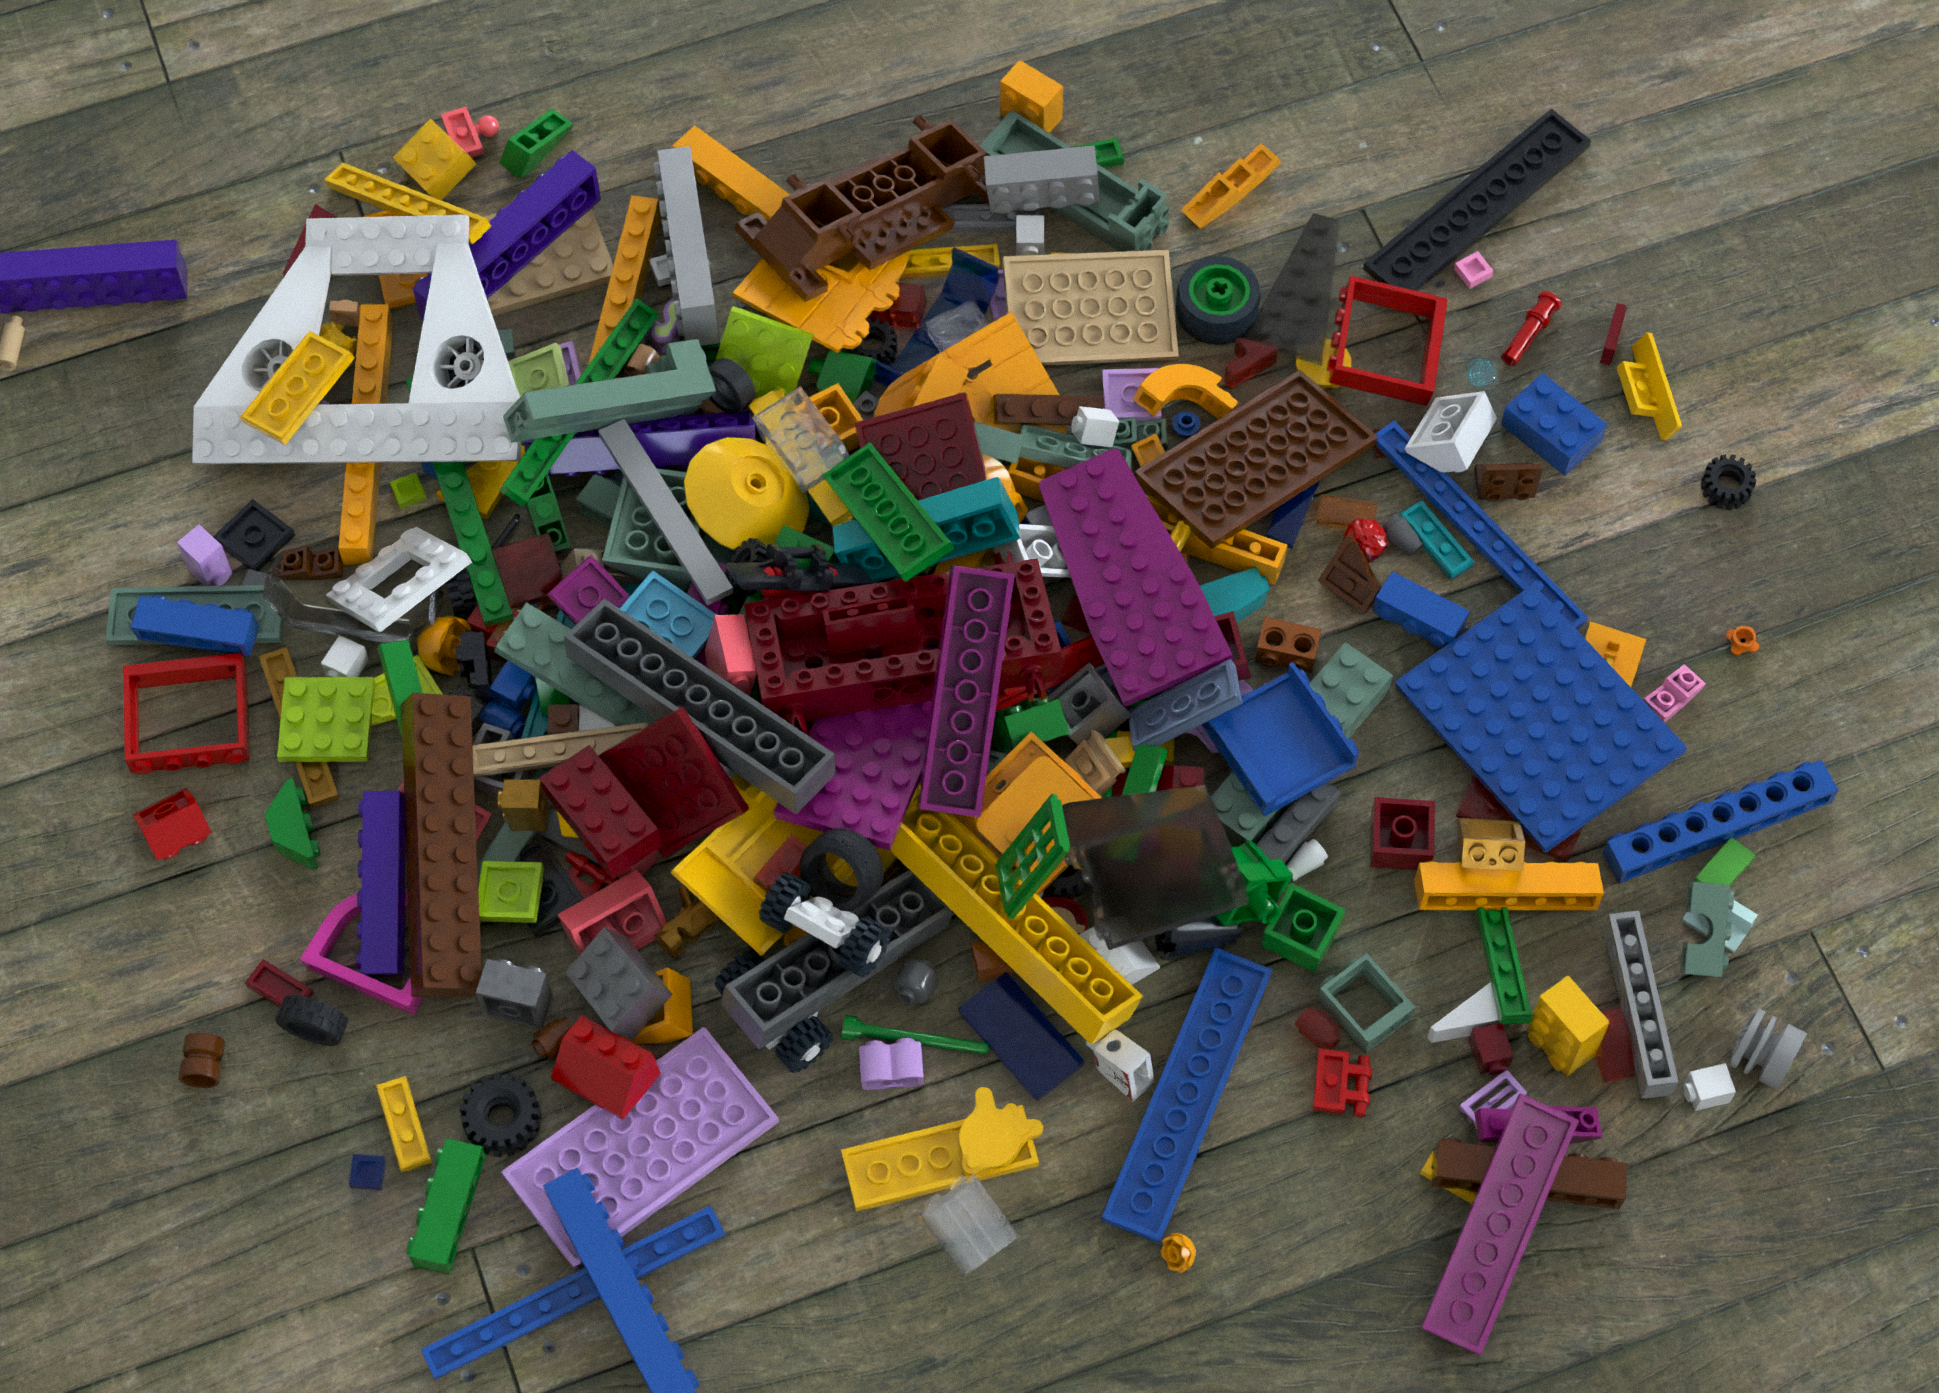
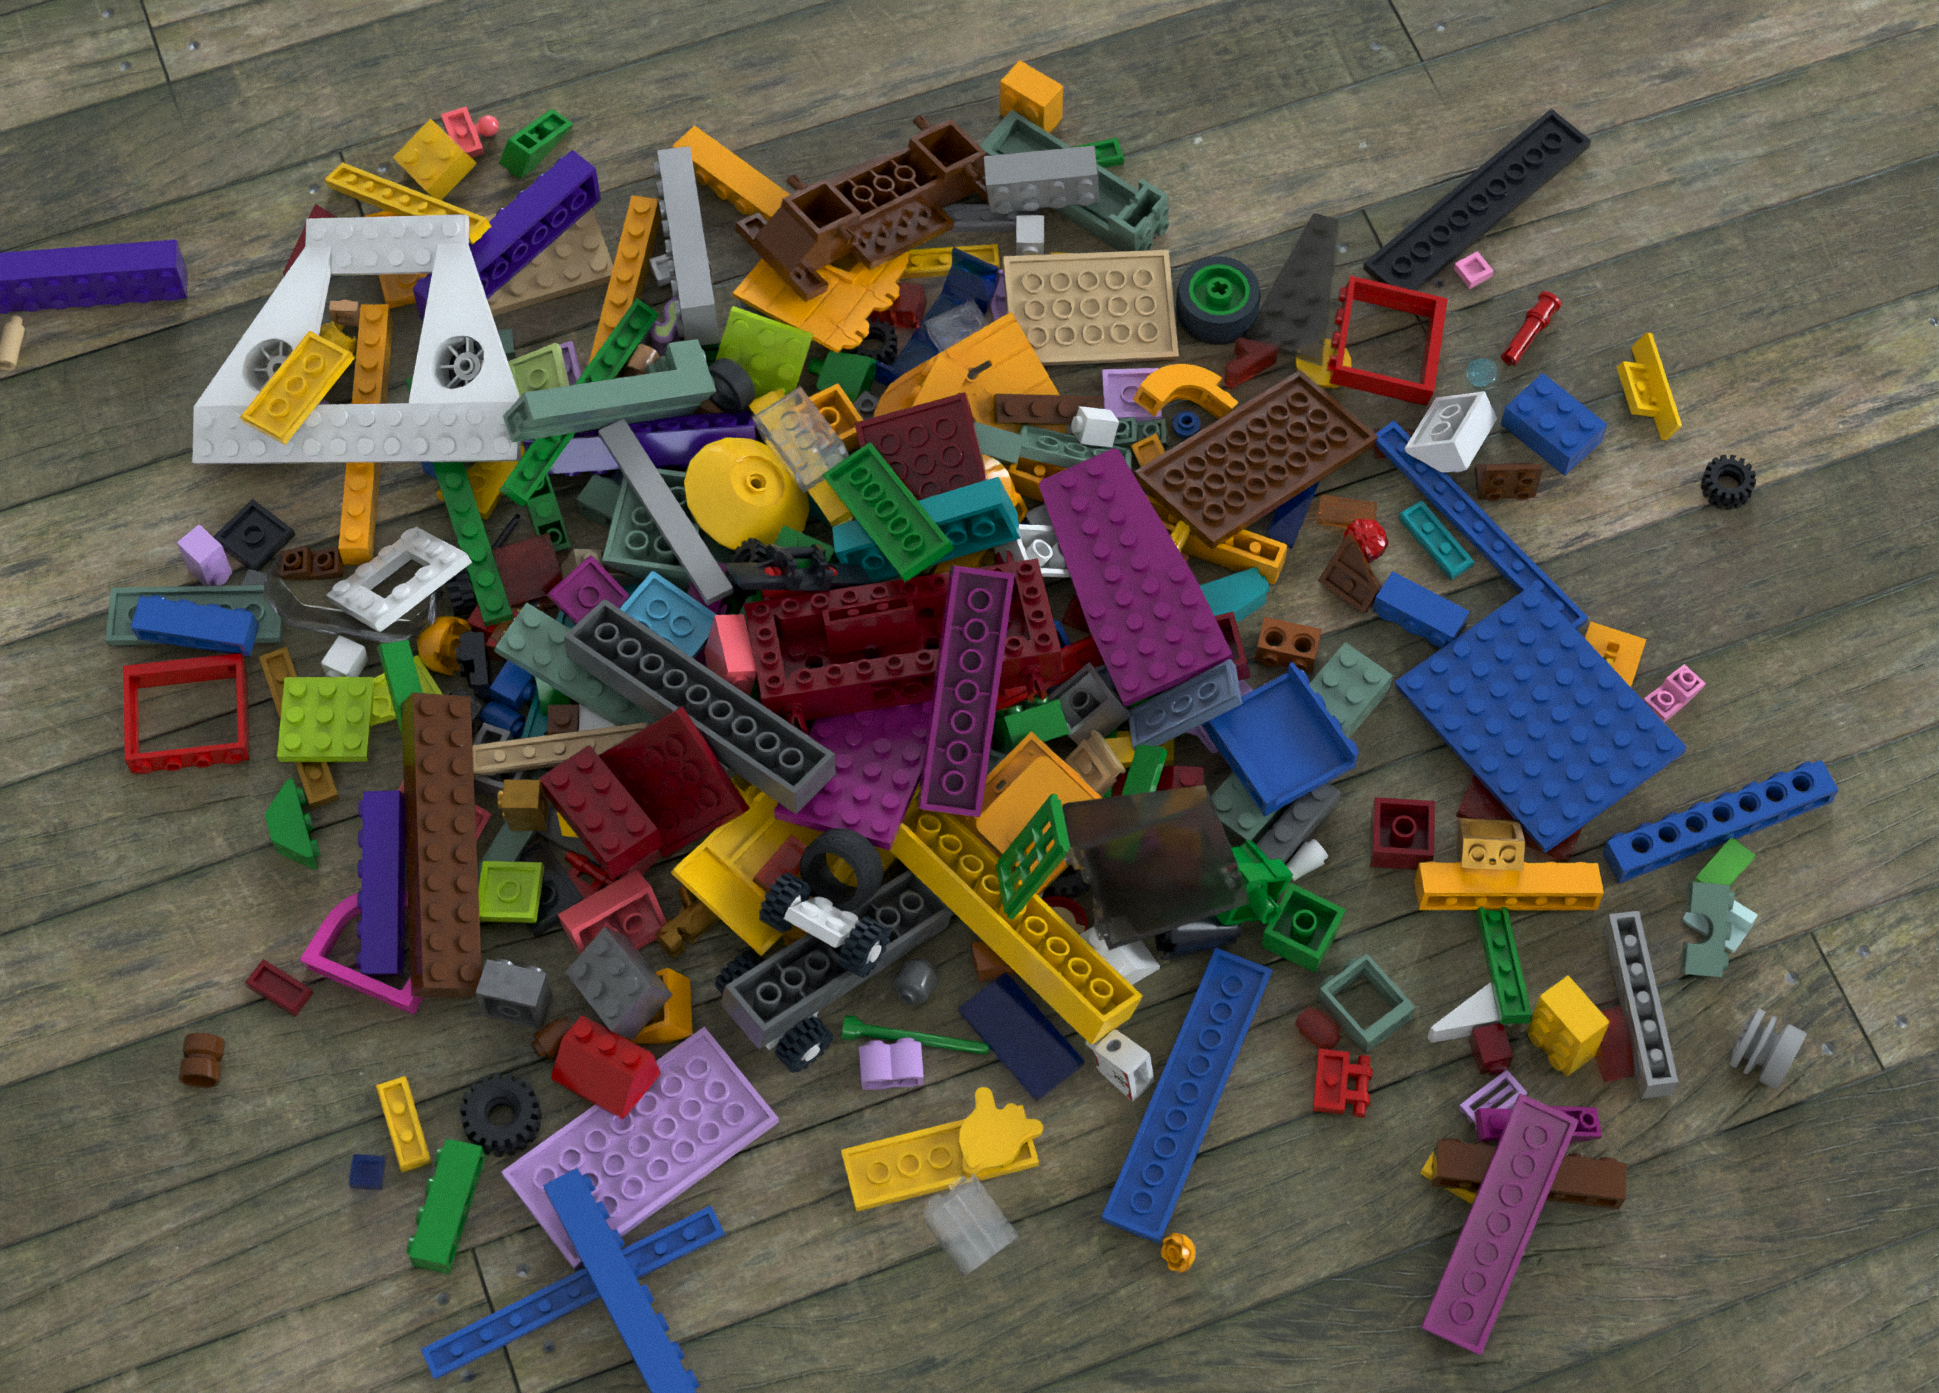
red slope [133,787,212,861] -> none
black tyre [275,995,349,1046] -> none
lime tile [389,472,427,509] -> none
light orange slope [1180,143,1281,229] -> none
dark grey cone [1382,514,1423,556] -> none
dark red tile [1600,303,1627,365] -> none
white brick [1683,1063,1736,1111] -> none
orange plate [1726,626,1759,656] -> none

